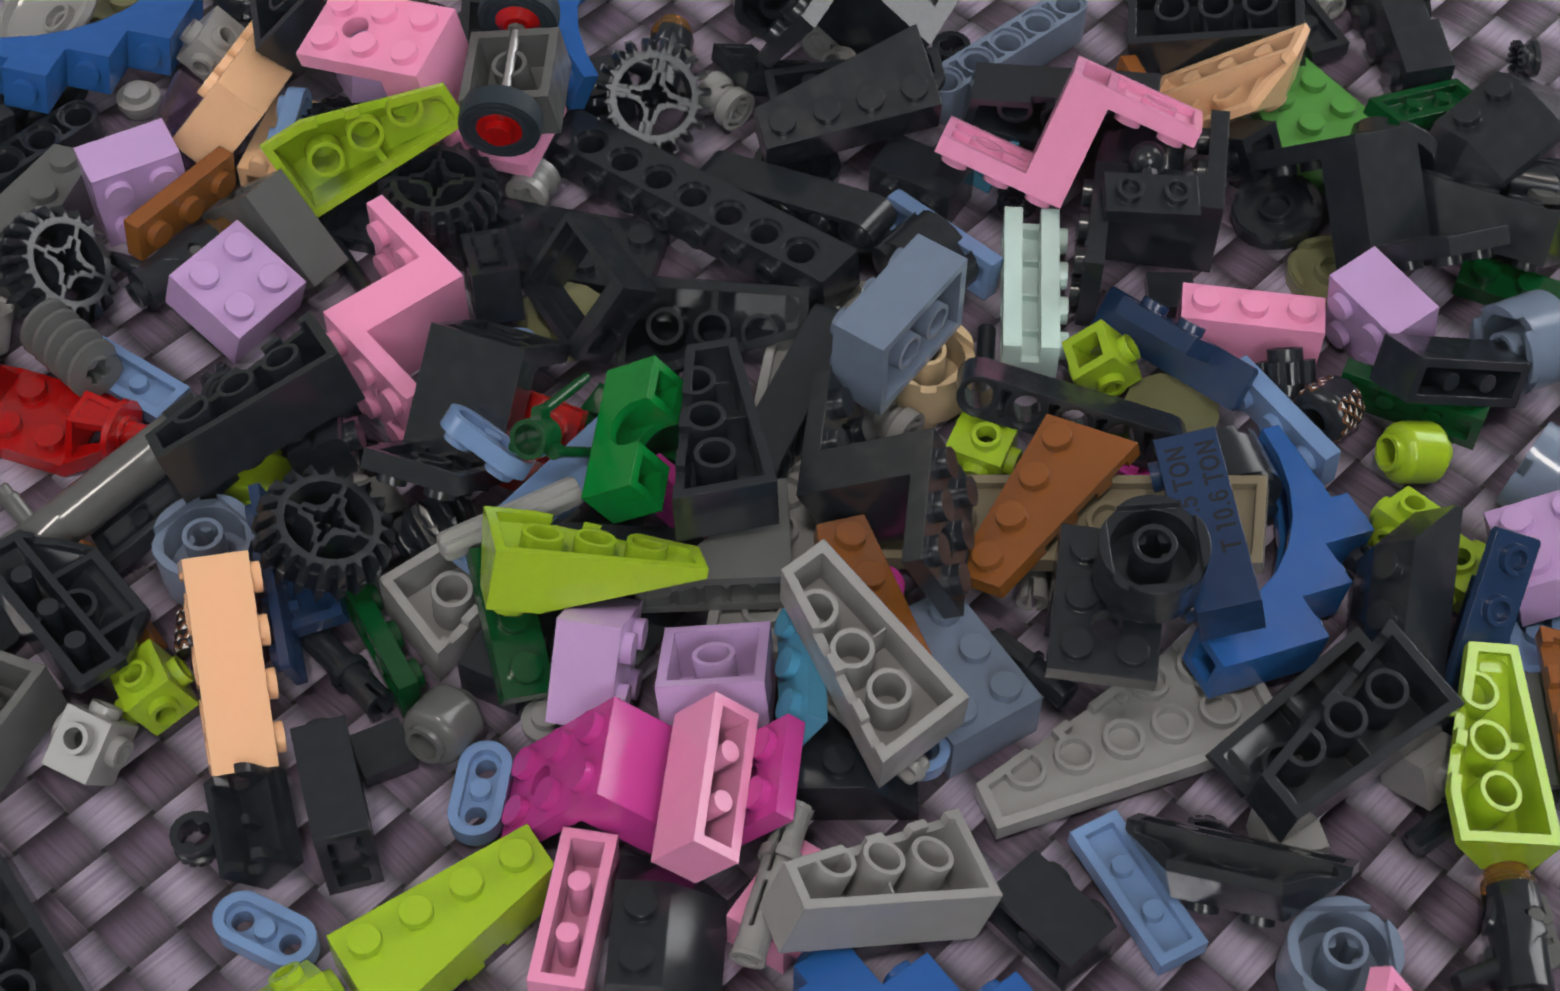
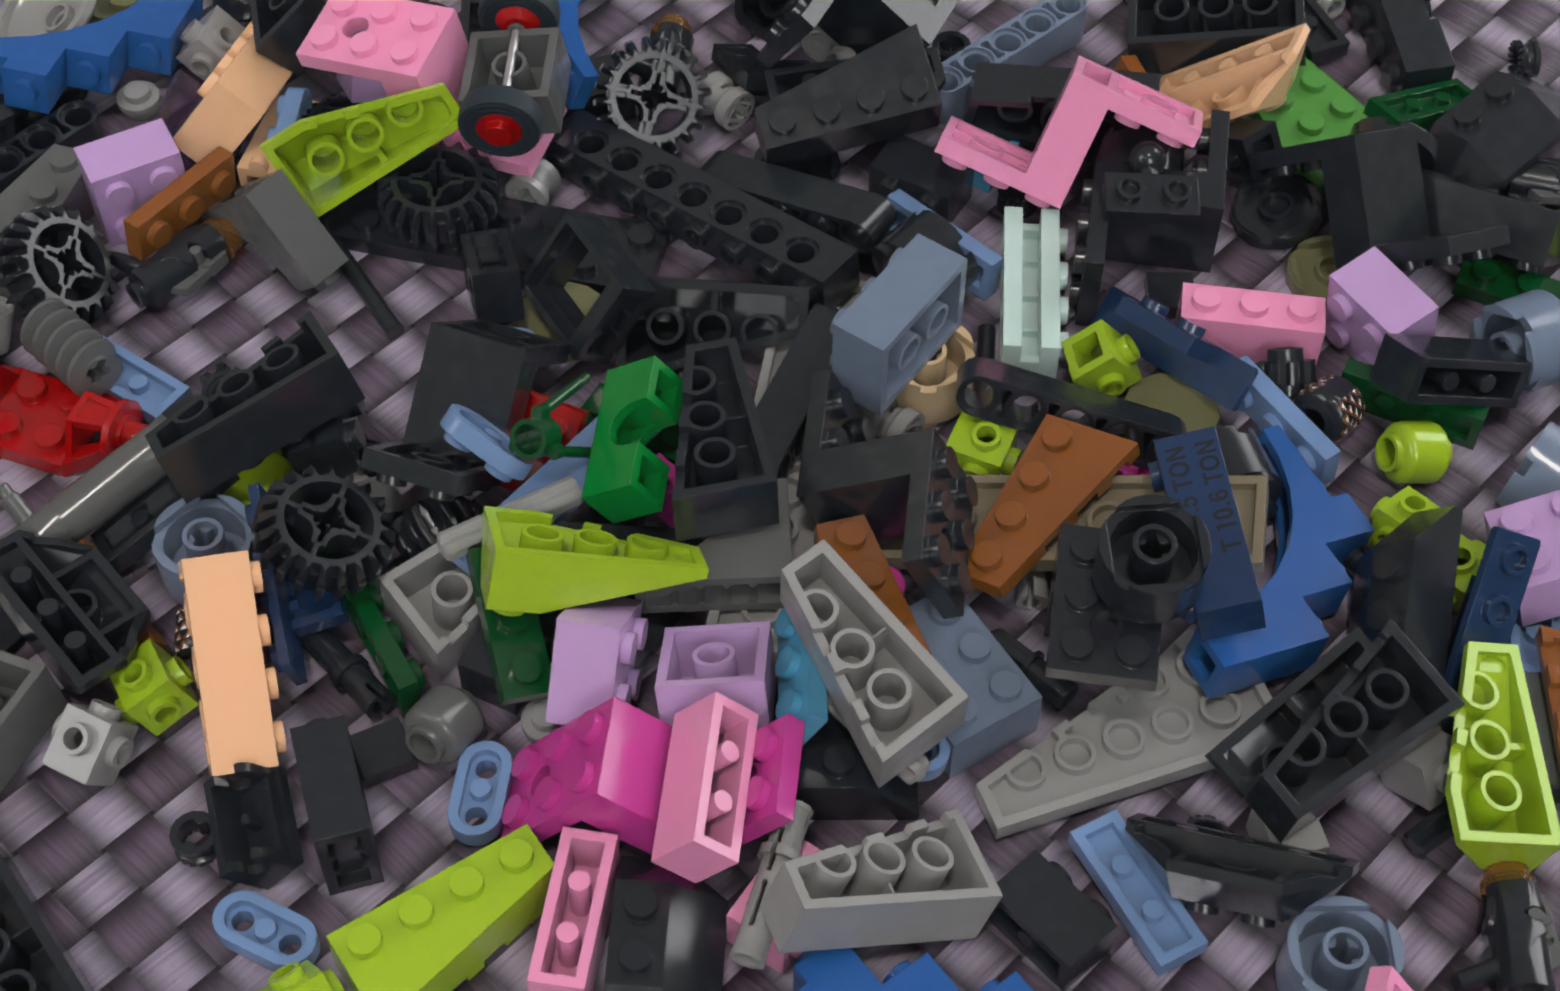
lavender brick [165,220,306,364] -> none
bright pink bracket [323,195,470,442] -> none

